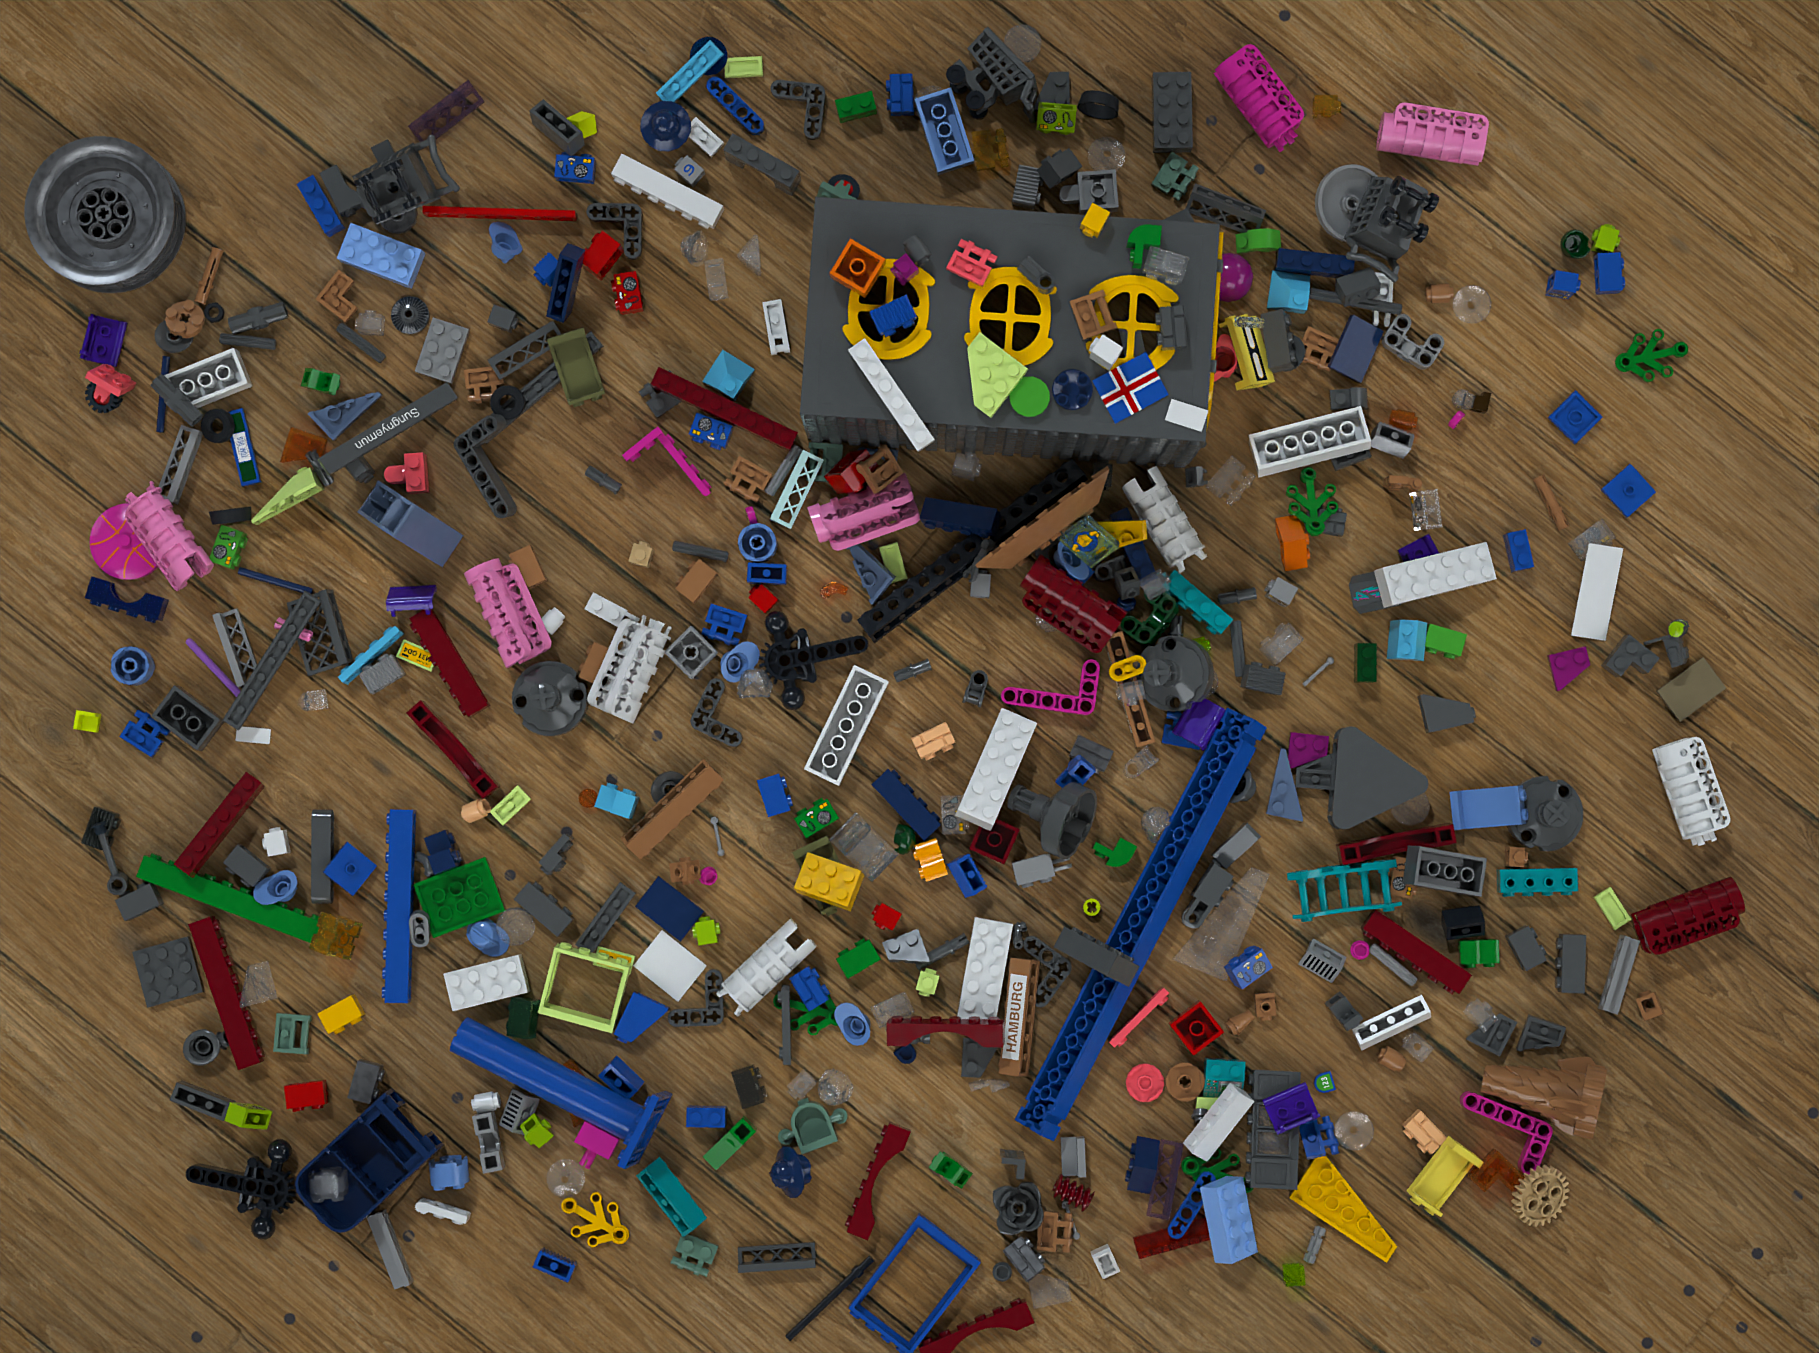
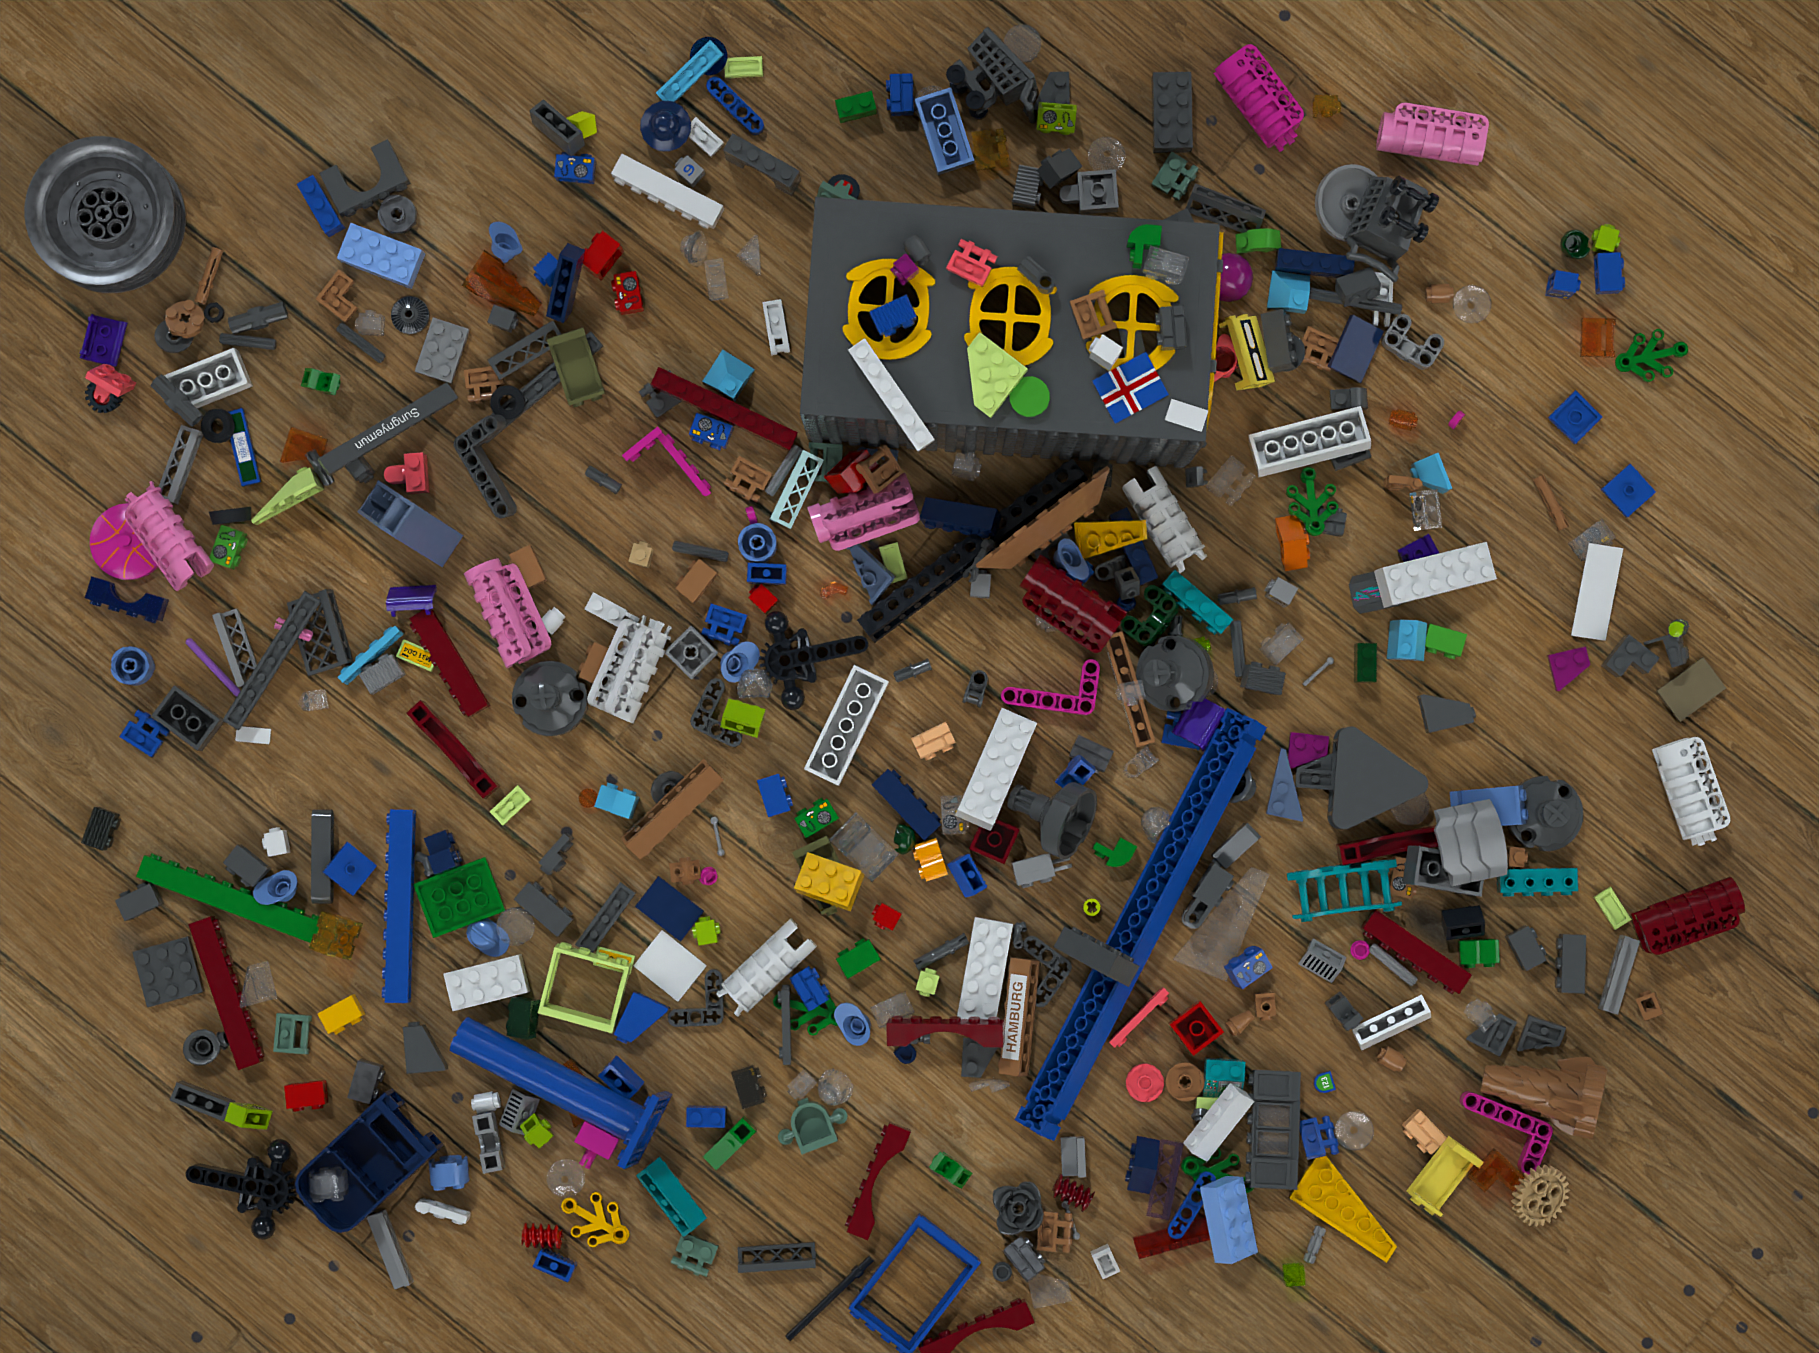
neon yellow panel [73,710,101,733] -> none
dark grey piece [91,821,129,895] -> none
dark blue bar [156,356,170,433] -> none
dark red brick [174,772,265,879] -> none
dark blue bar [238,567,314,594] -> none
sand blue wing [308,392,383,441] -> none
dark grey piece [352,135,460,225] -> none
clear purple fence [408,80,485,148] -> none
dark grey plate [409,910,431,947] -> none
red tile [422,206,577,221] -> none
light nougat brick [461,799,491,823] -> none
dark grey beam [586,203,642,260] -> none
dark blue helmet [769,1146,812,1198] -> none
dark grey beam [770,80,825,140] -> none
orange brick [829,238,886,298] -> none
wing [882,929,931,965] -> none
dark grey fence [1000,1149,1026,1179] -> none
dark blue dish [1052,369,1093,410] -> none
clear light blue container [1059,515,1119,568] -> none
black tyre [1077,90,1119,120] -> none
yellow brick [1080,203,1110,238] -> none
yellow plate [1109,655,1146,682] -> none
clear brick [1140,569,1171,600] -> none
clear axle [1234,316,1265,328] -> none
dark purple piece [1262,1082,1321,1135] -> none
flat silver brick [1370,422,1415,459] -> none
clear brick [1401,1032,1434,1063] -> none
leg [1452,389,1491,414] -> none
blue brick [1503,529,1534,573] -> none
none -> dark grey slope [403,1021,448,1074]
none -> clear orange wedge [461,250,542,316]
none -> red piece [521,1223,563,1250]
none -> lime brick [721,699,766,738]
none -> medium azure slope [1410,453,1452,494]
none -> light grey slope [1434,799,1508,886]
none -> clear orange plate [1580,317,1616,358]

